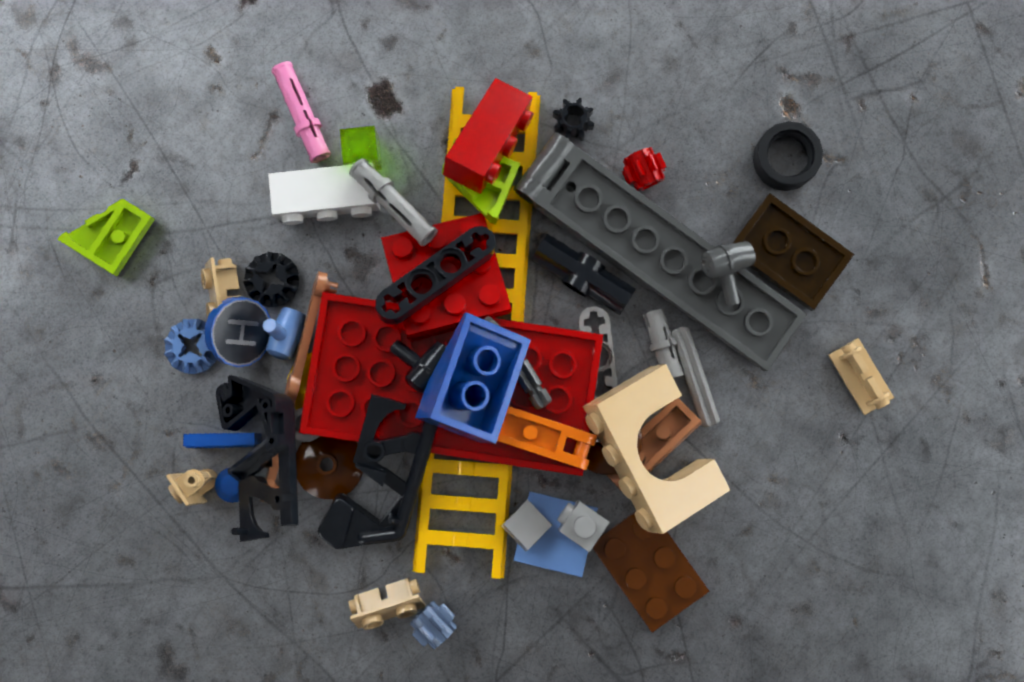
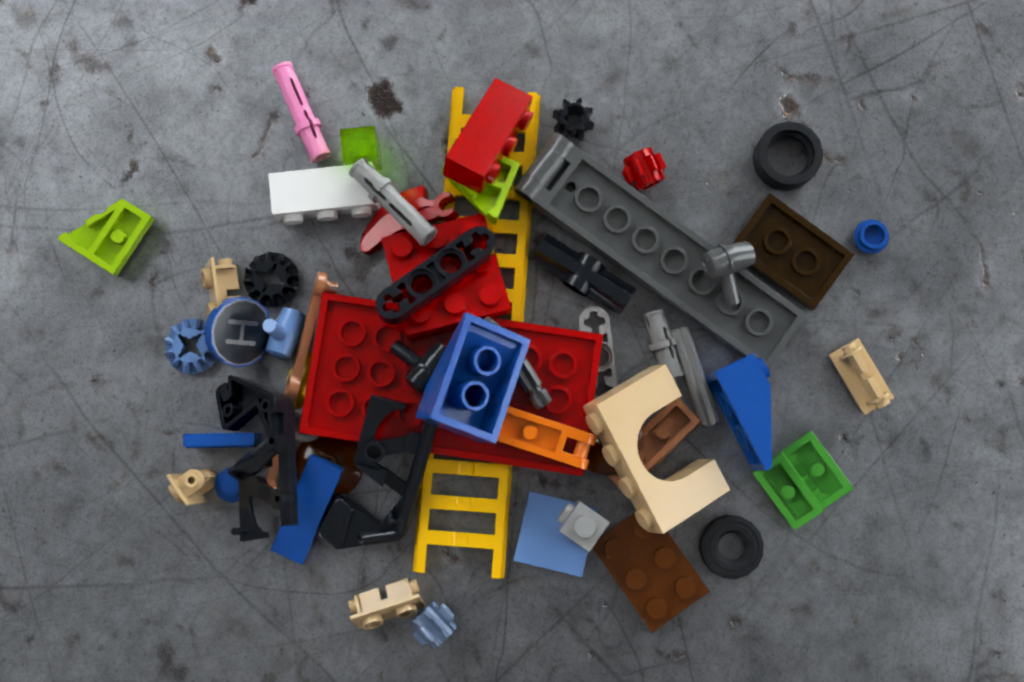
light grey tile [501,499,552,551] -> none
none -> blue tile [270,454,345,565]
none -> red piece [359,185,459,255]
none -> black tyre [699,515,764,579]
none -> blue slope [705,353,772,471]
none -> bright green slope [753,430,853,531]
none -> blue plate [853,219,889,254]

